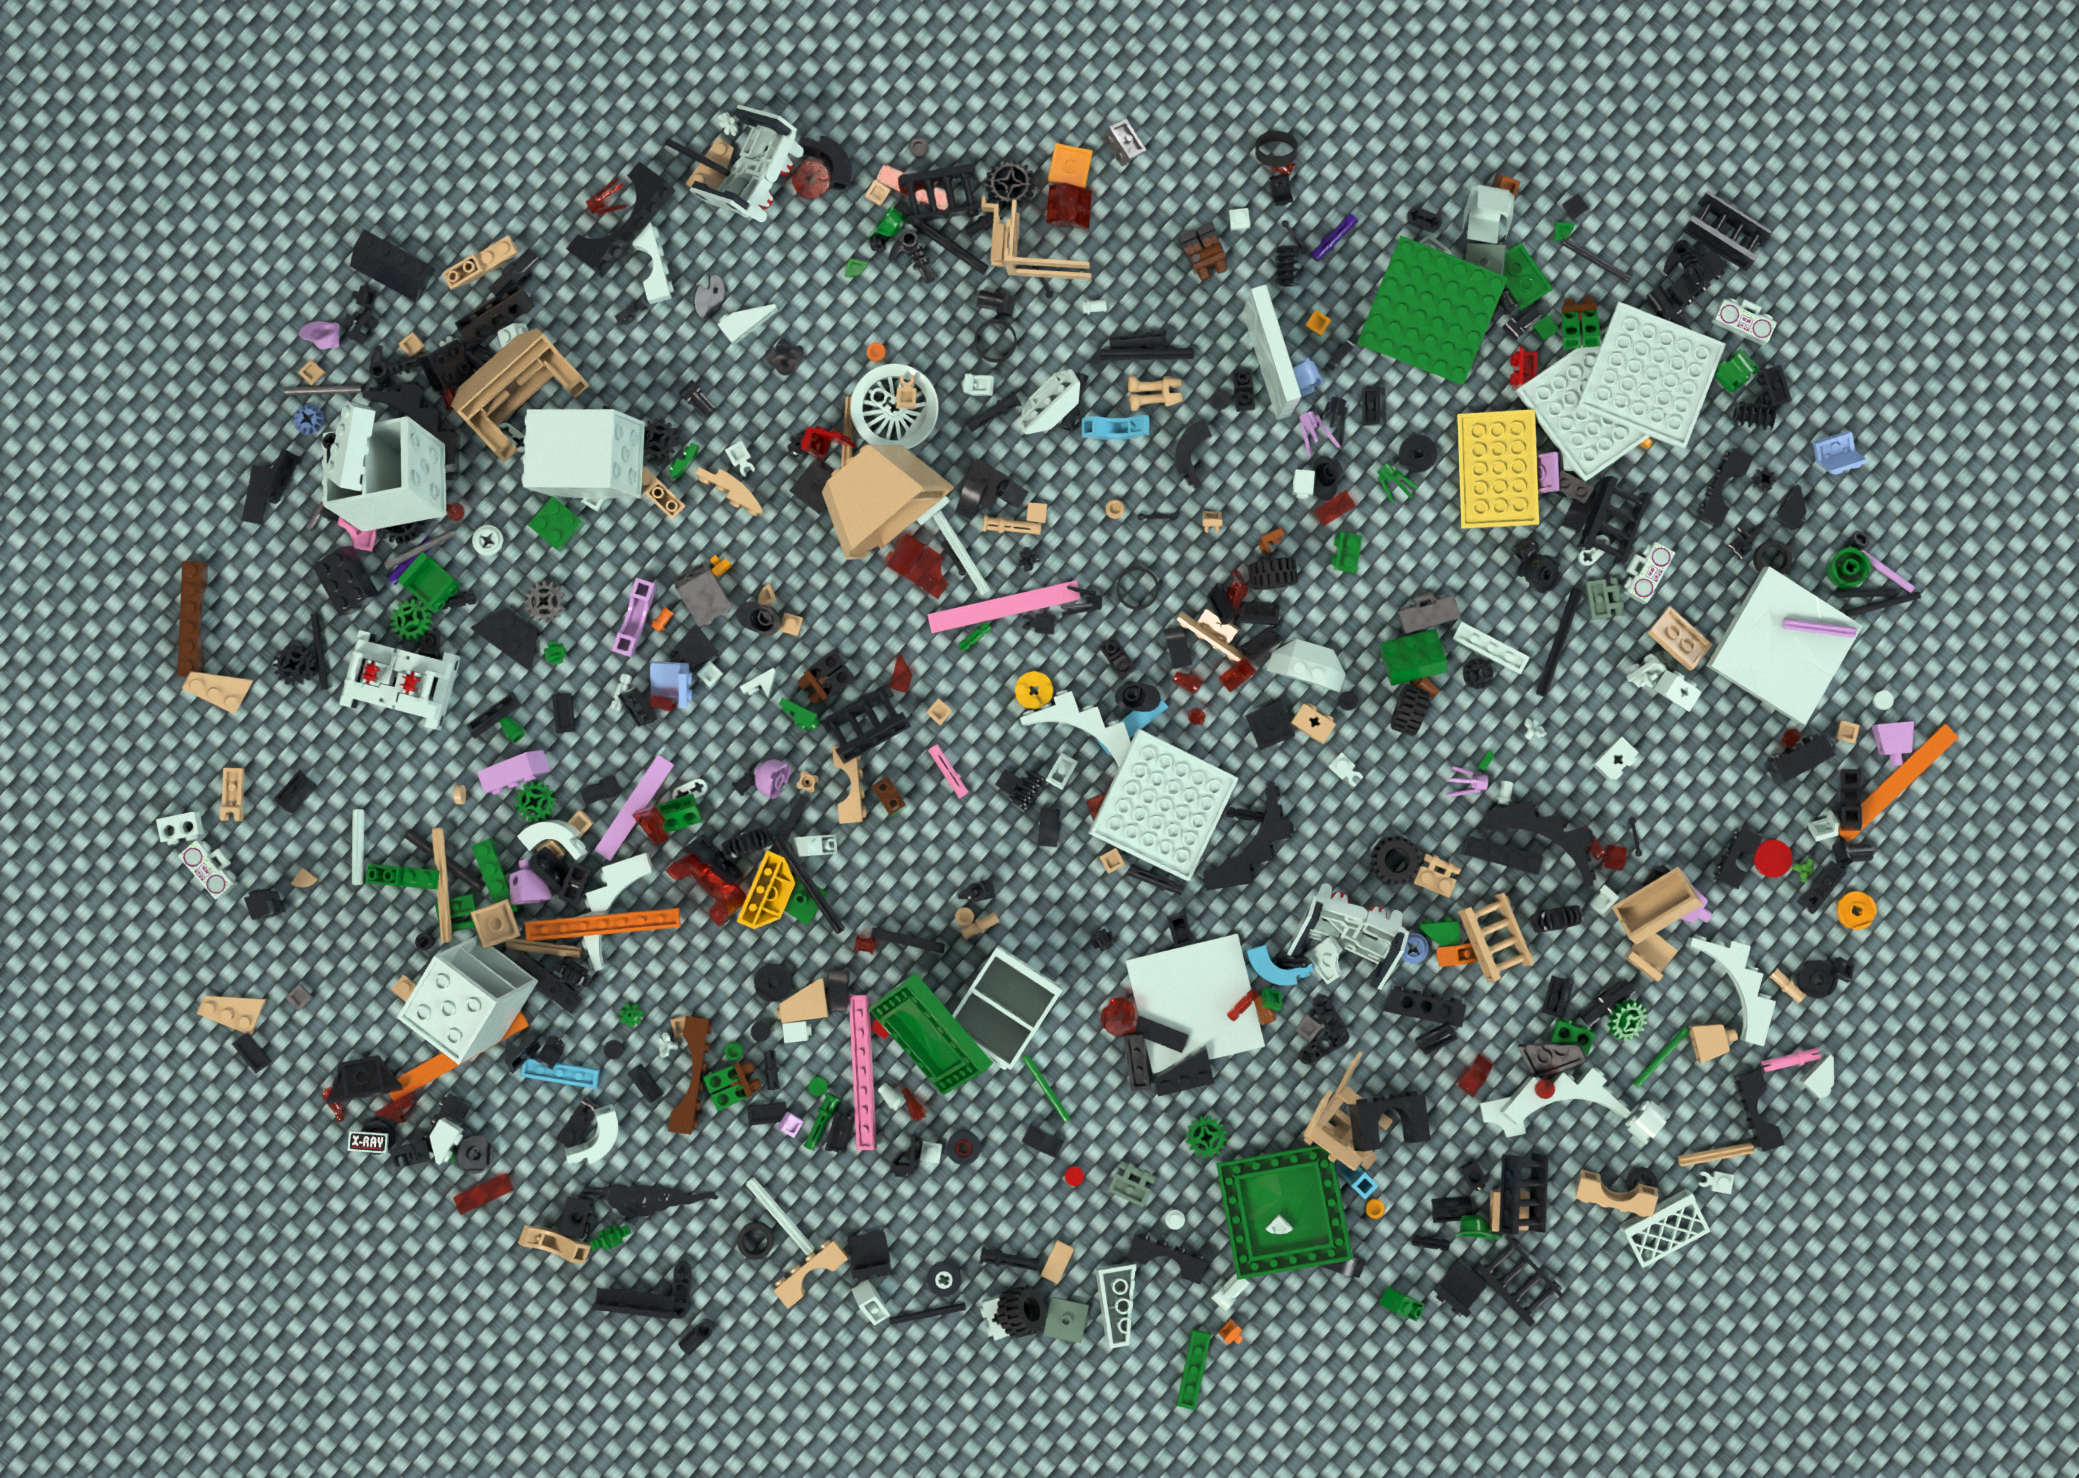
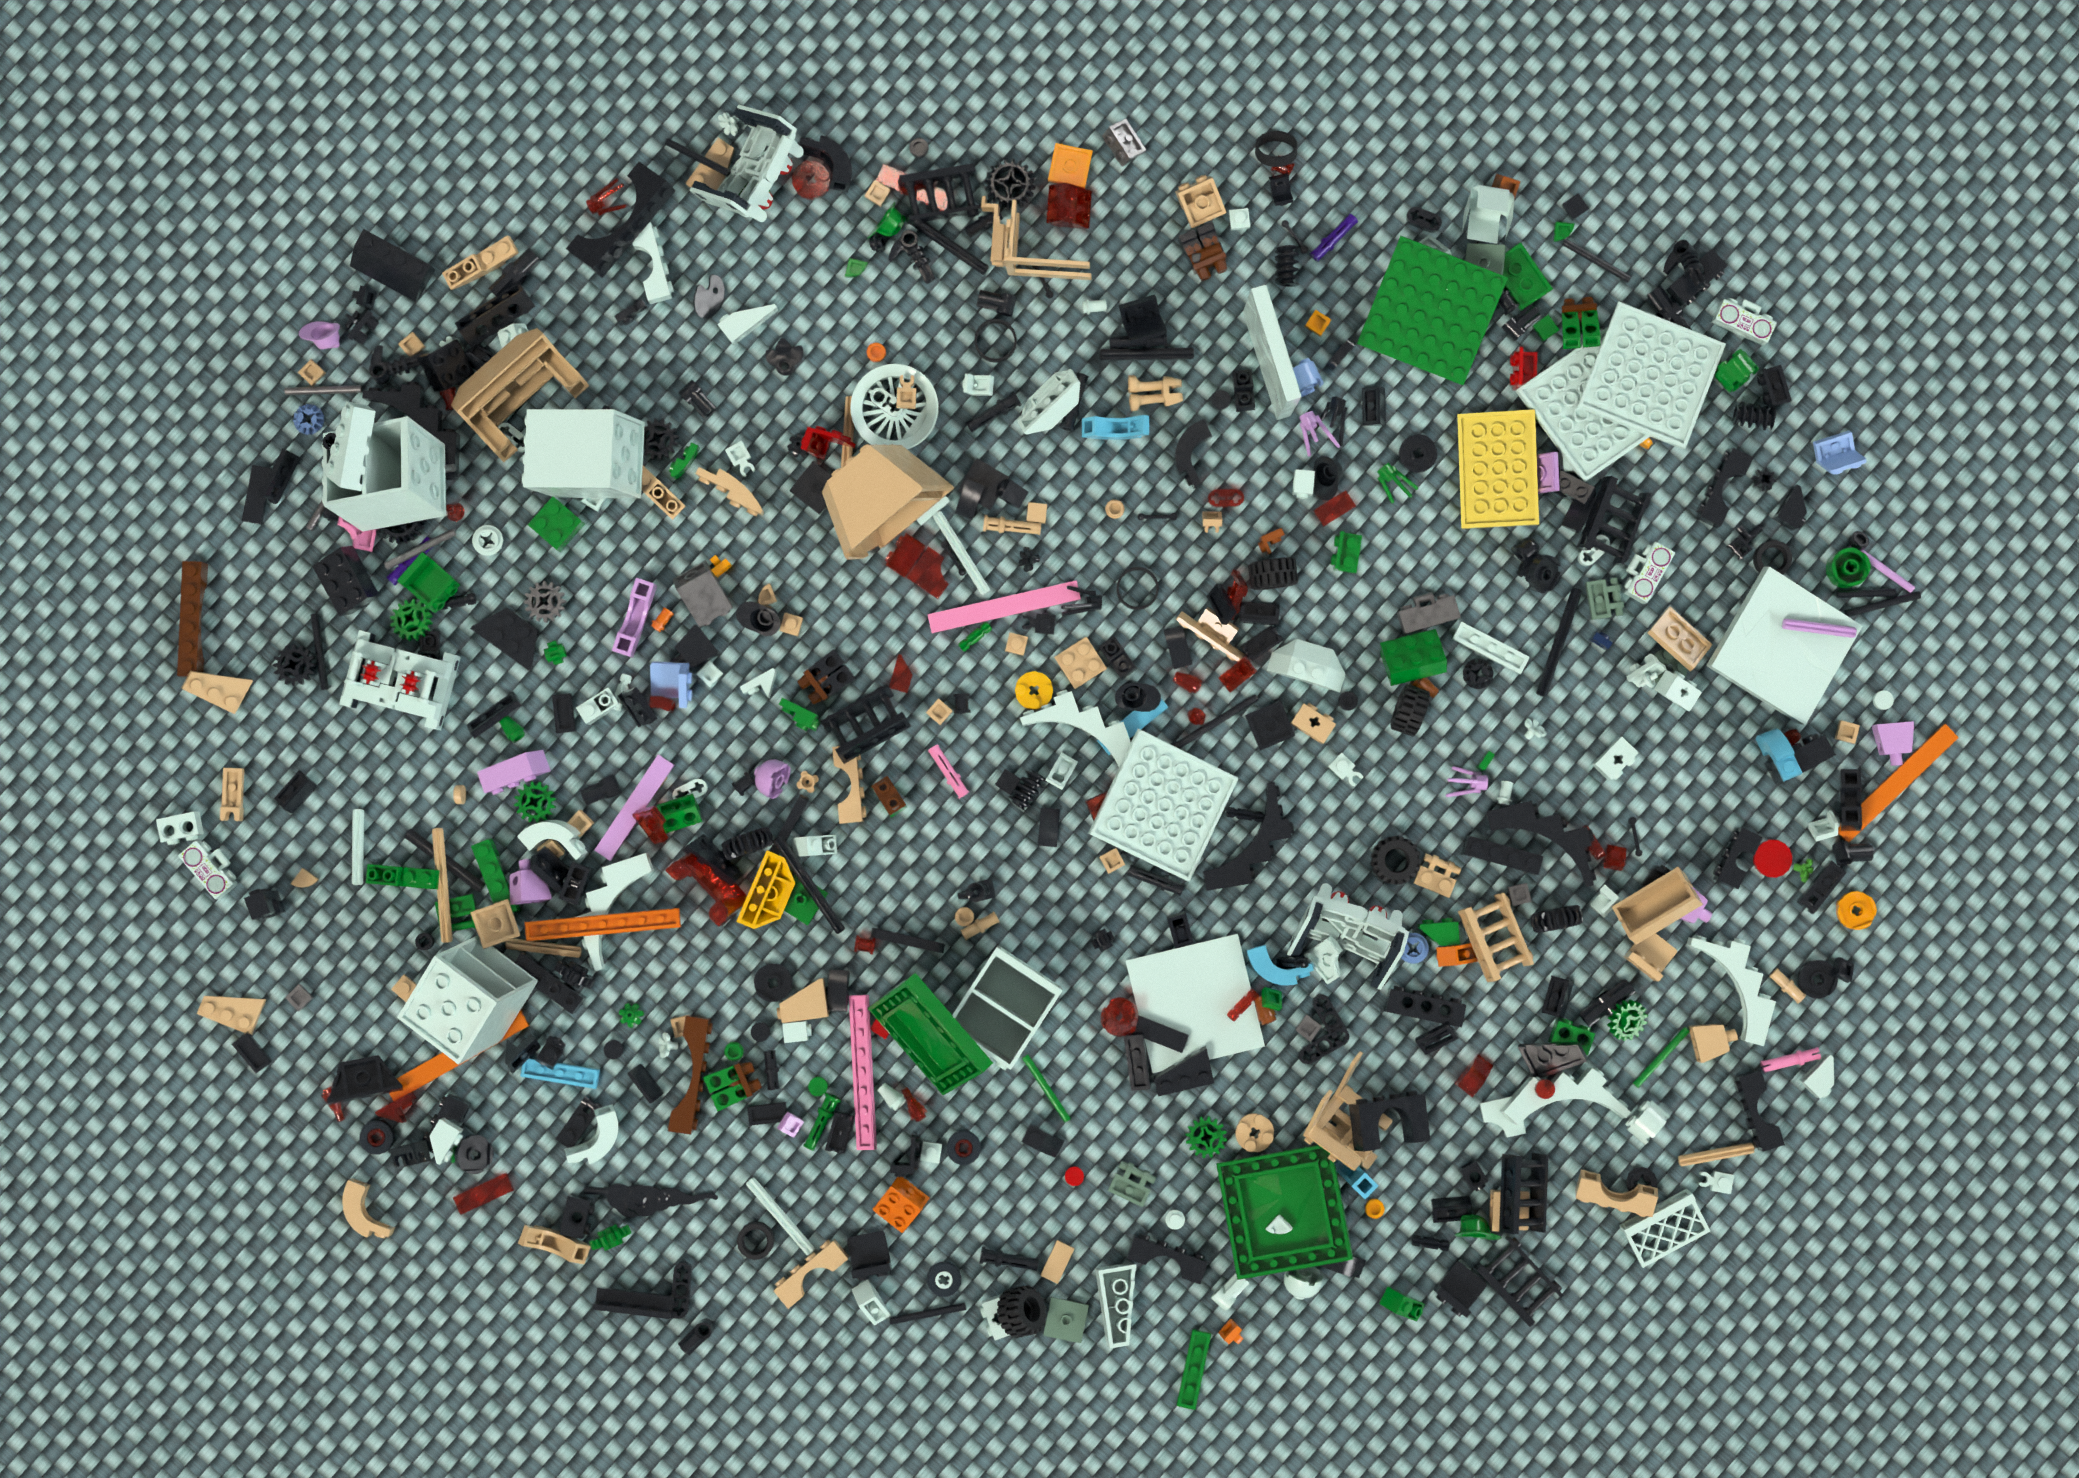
tile [348,1131,389,1153] -> none
black fence [1682,191,1772,272] -> none
none -> tan arch [342,1178,395,1238]
none -> light aqua slope [576,687,619,725]
none -> orange bracket [873,1177,930,1233]
none -> black bush [953,693,971,714]
none -> tan plate [1005,632,1028,656]
none -> tan plate [1054,637,1107,689]
none -> black bracket [1118,294,1167,343]
none -> black bar [1170,694,1258,750]
none -> tan plate [1175,174,1227,228]
none -> clear red beam [1208,489,1244,508]
none -> tan plate [1235,1113,1274,1152]
none -> light aqua cylinder [1284,1267,1324,1300]
none -> flat silver plate [1507,883,1532,906]
none -> dark blue plate [1589,632,1613,650]
none -> medium azure arch [1756,728,1802,782]

